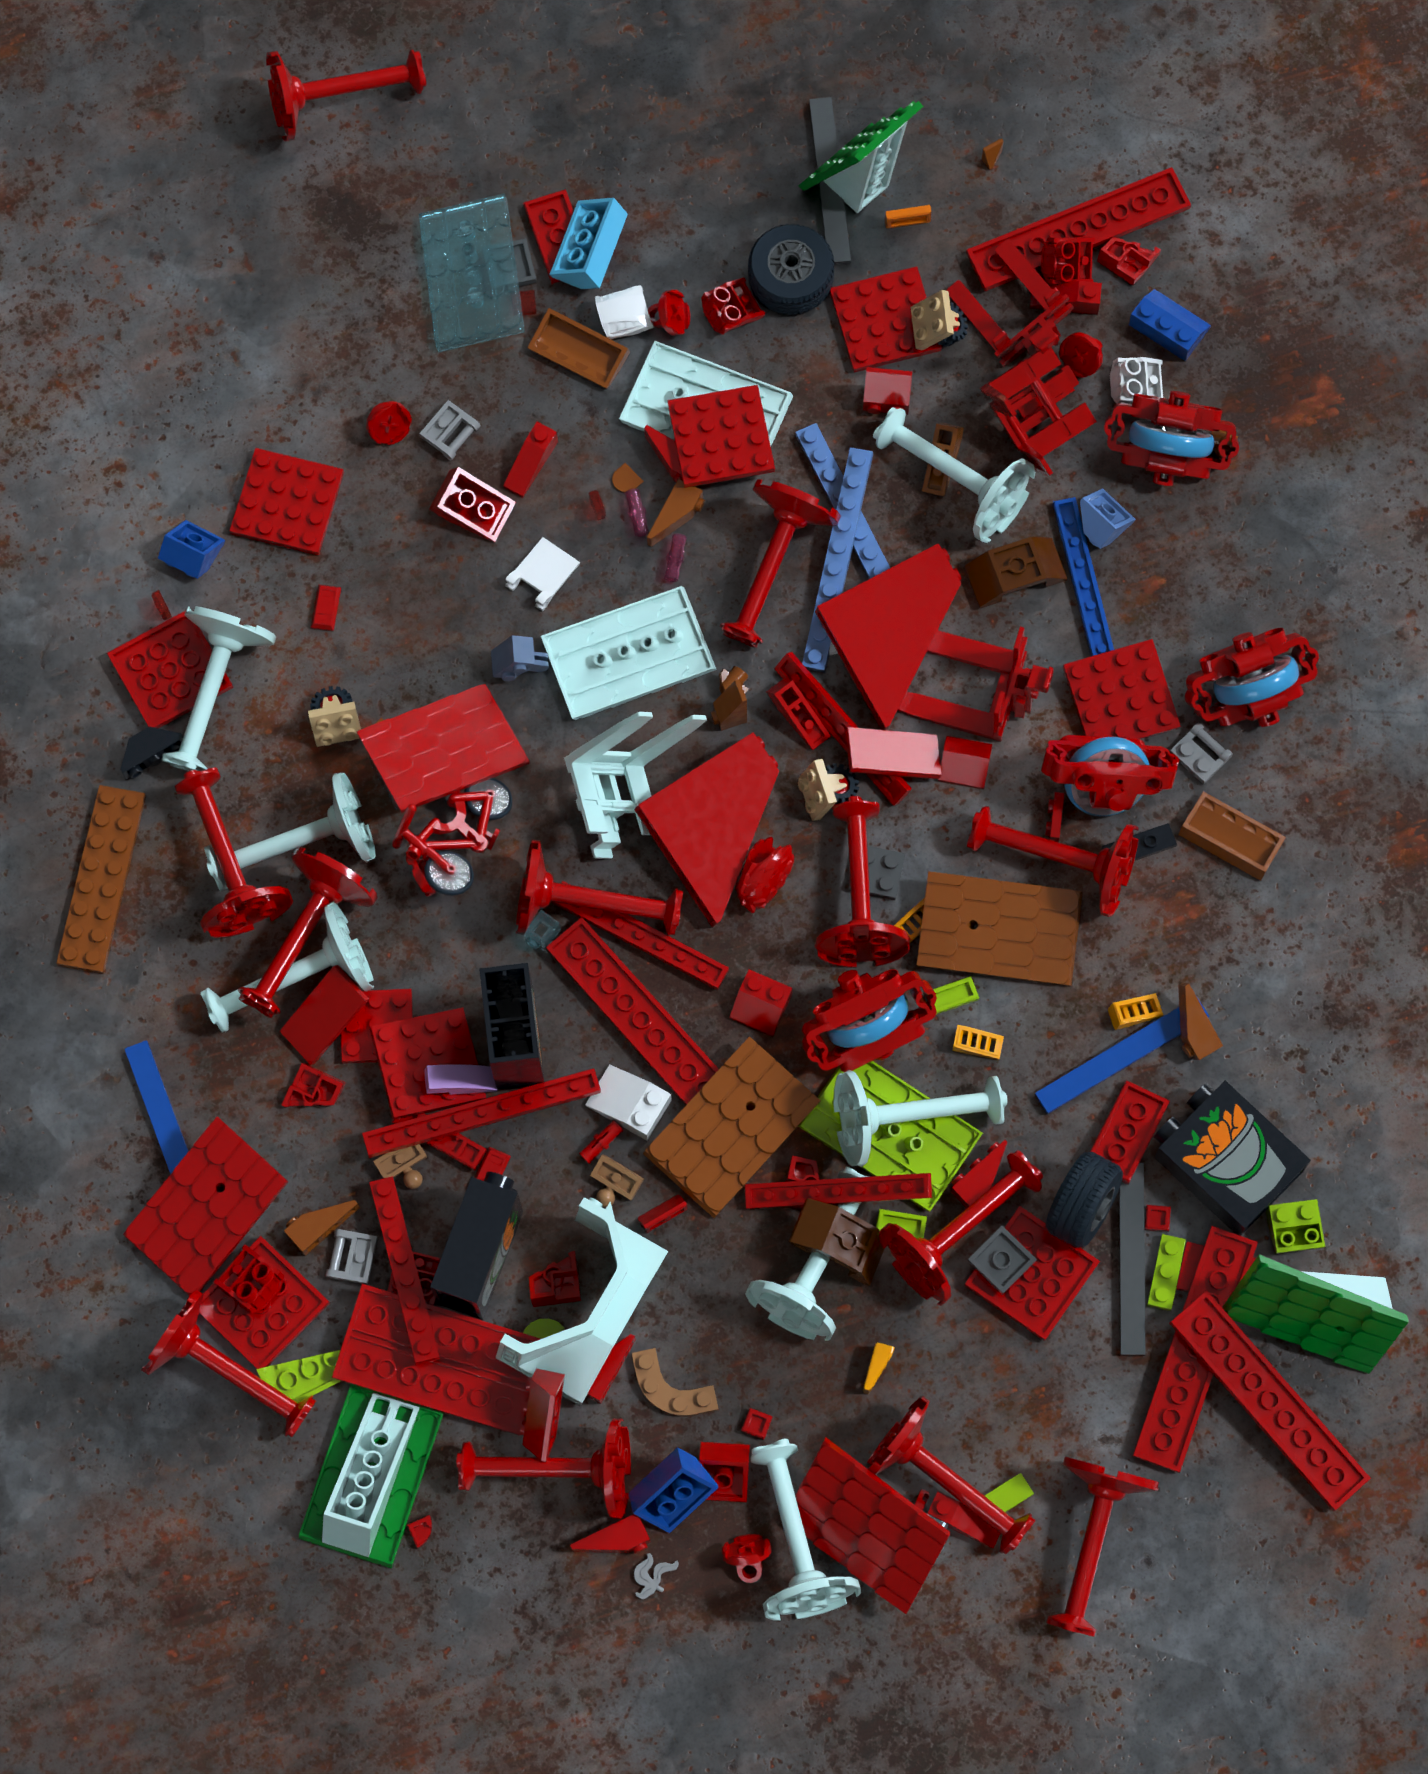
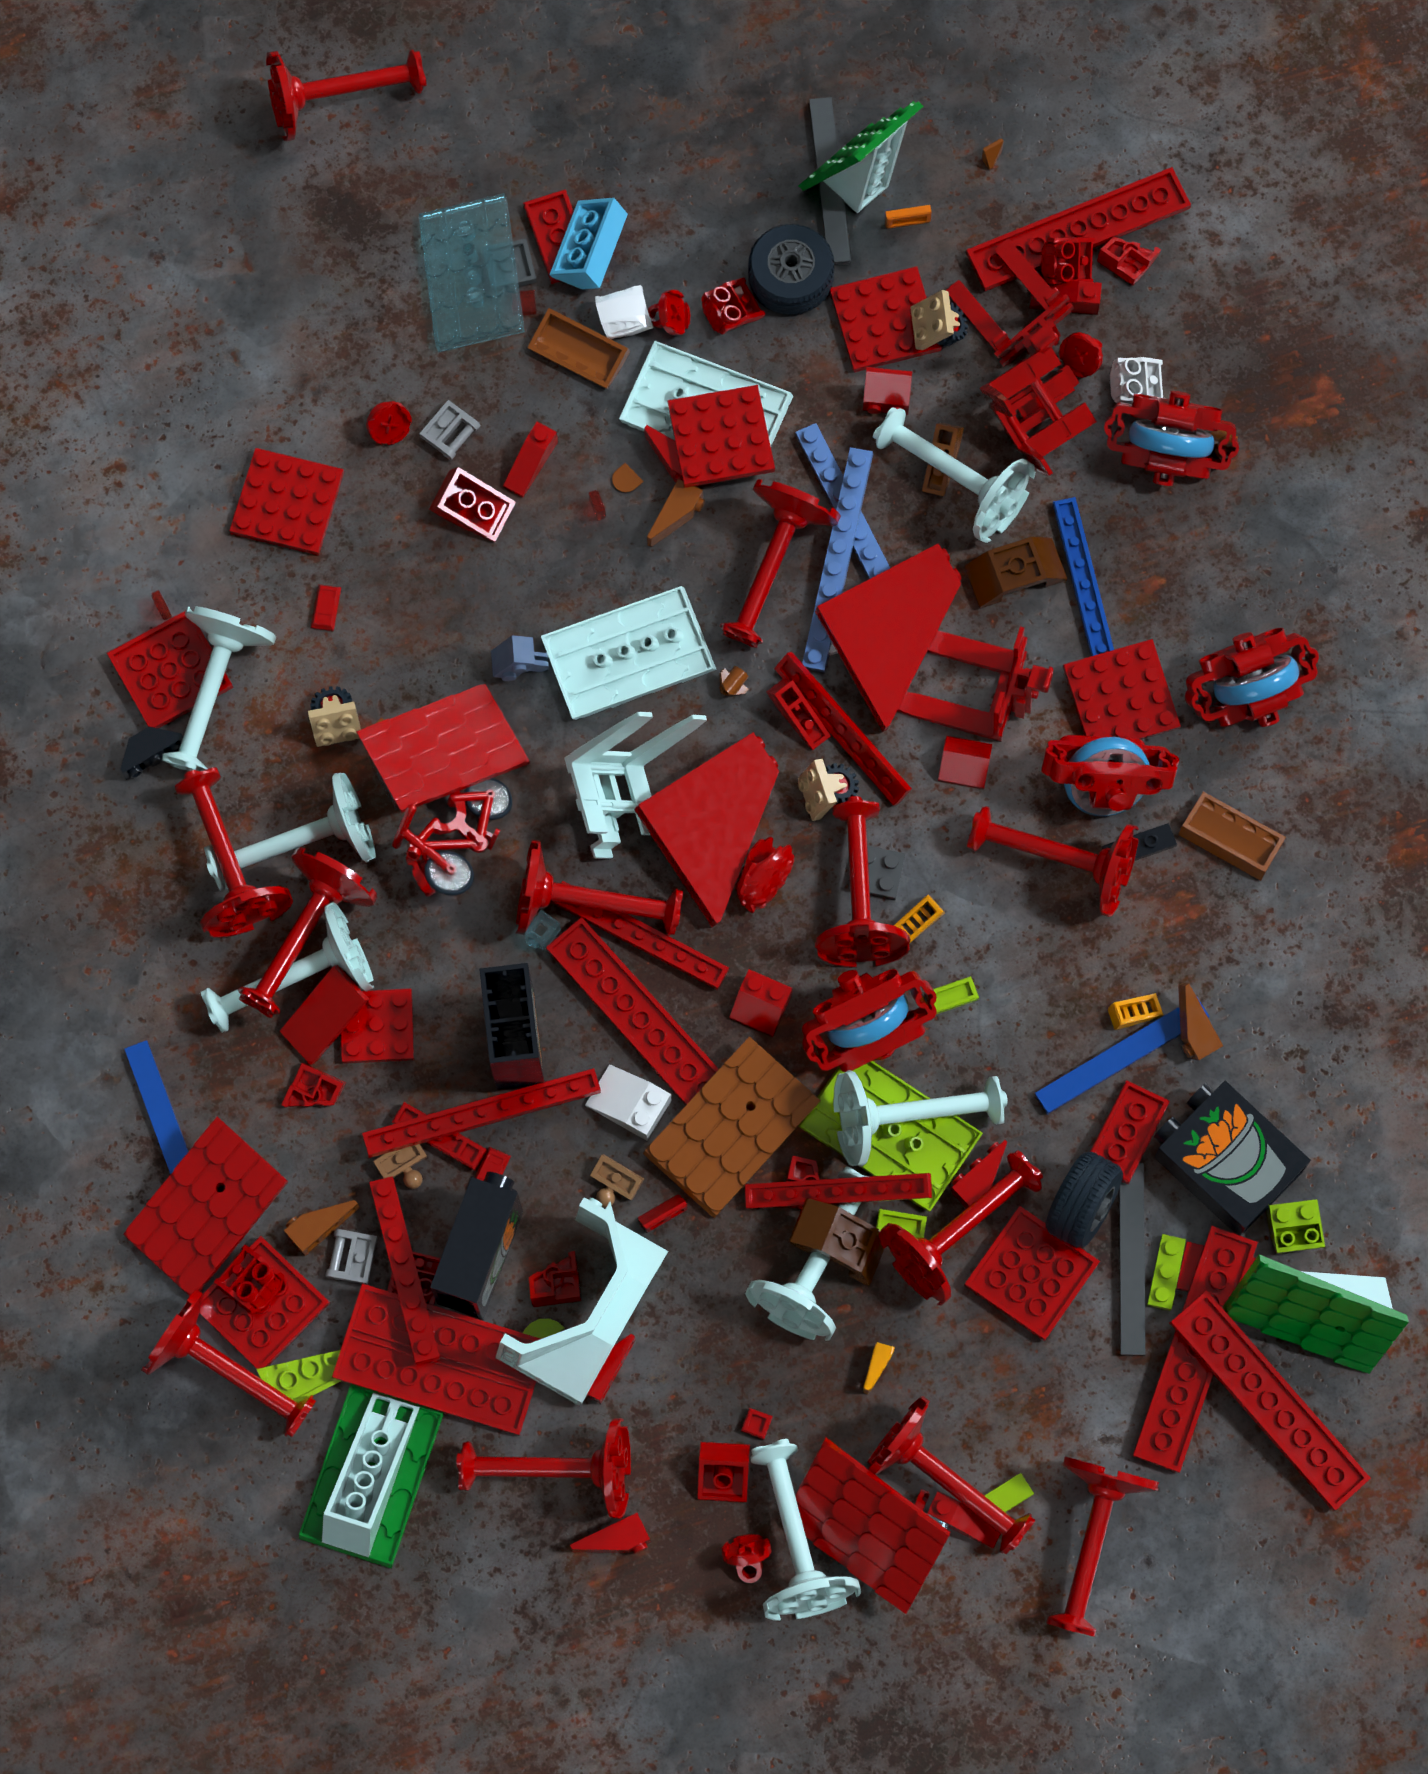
dark orange plate [56,785,146,974] -> none
blue slope [158,520,225,579] -> none
red plate [370,1007,487,1120] -> none
red tile [407,1515,432,1549] -> none
lavender slope [424,1065,497,1095] -> none
white flag [505,537,580,611] -> none
red slope [520,1368,565,1462] -> none
red pin [579,1120,624,1164] -> none
clear pink pin [625,489,649,537] -> none
blue slope [629,1447,718,1533] -> none
medium nougat plate [632,1348,719,1417] -> none
light grey piece [634,1553,679,1600] -> none
clear pink pin [664,534,687,582] -> none
dark orange slope [710,679,747,731] -> none
tile [846,727,942,779] -> none
dark orange piece [917,871,1083,986] -> none
light orange slope [952,1025,1004,1060] -> none
dark grey plate [968,1225,1037,1295] -> none
red plate [1045,792,1064,842] -> none
medium blue slope [1080,489,1136,549] -> none
blue slope [1129,289,1211,361] -> none
red tile [1144,1205,1171,1232] -> none
light grey plate [1170,722,1233,785] -> none

